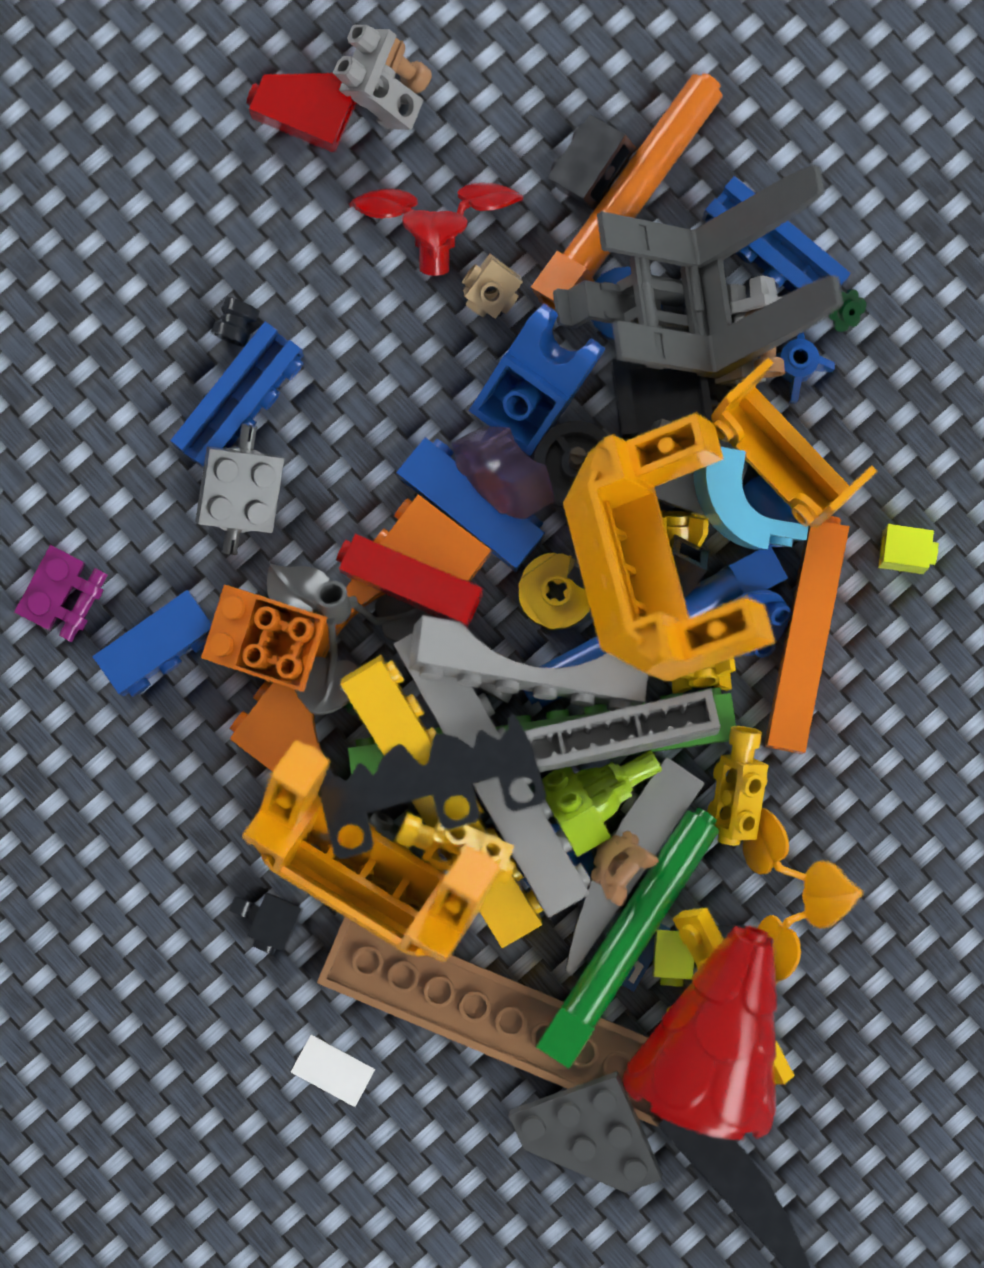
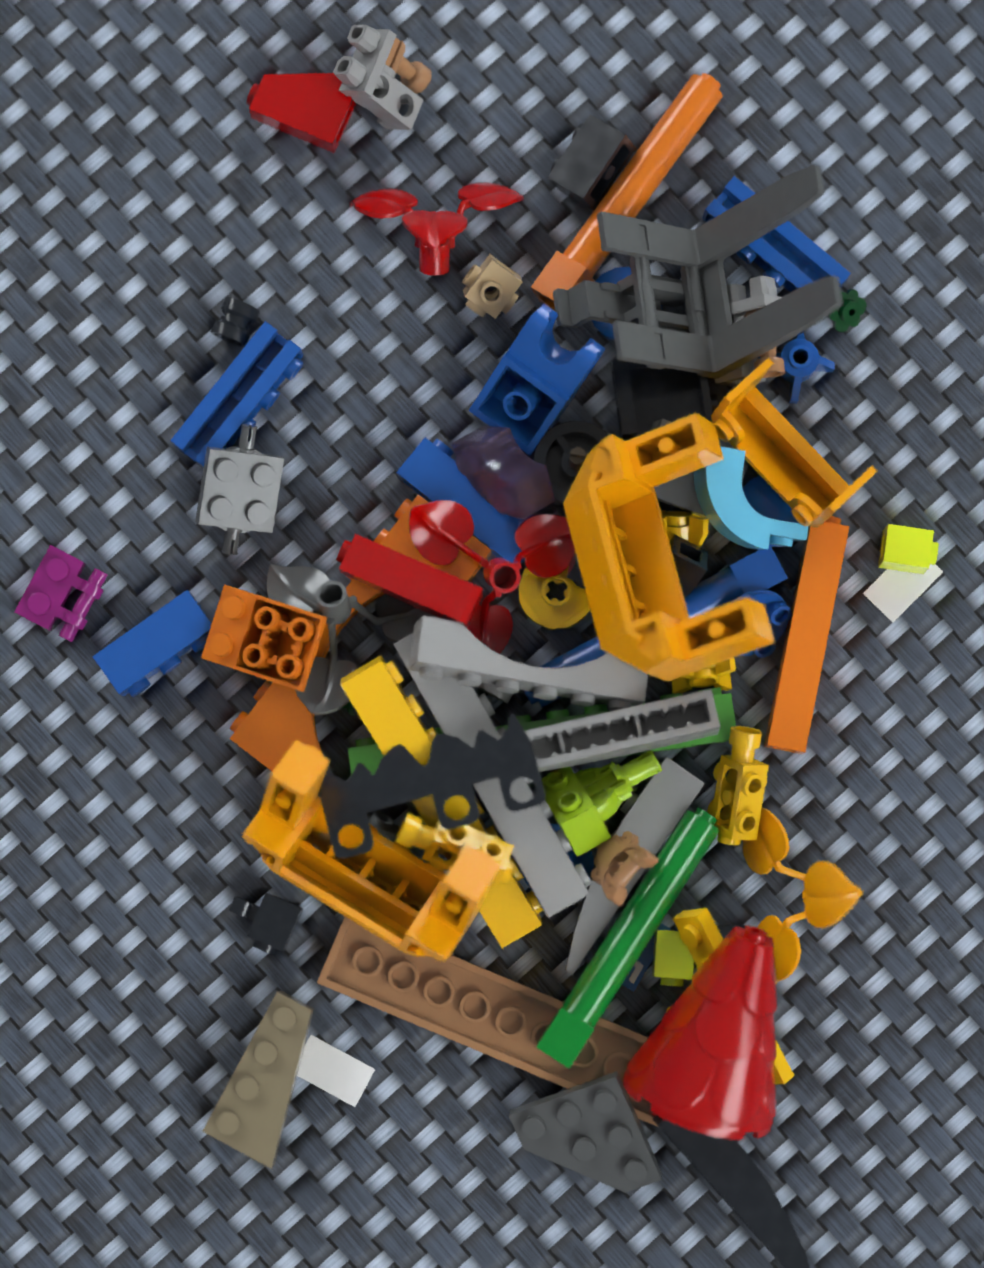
none -> dark tan wedge [202,990,314,1169]
none -> red plant [408,500,576,654]
none -> white sticker [863,564,943,622]

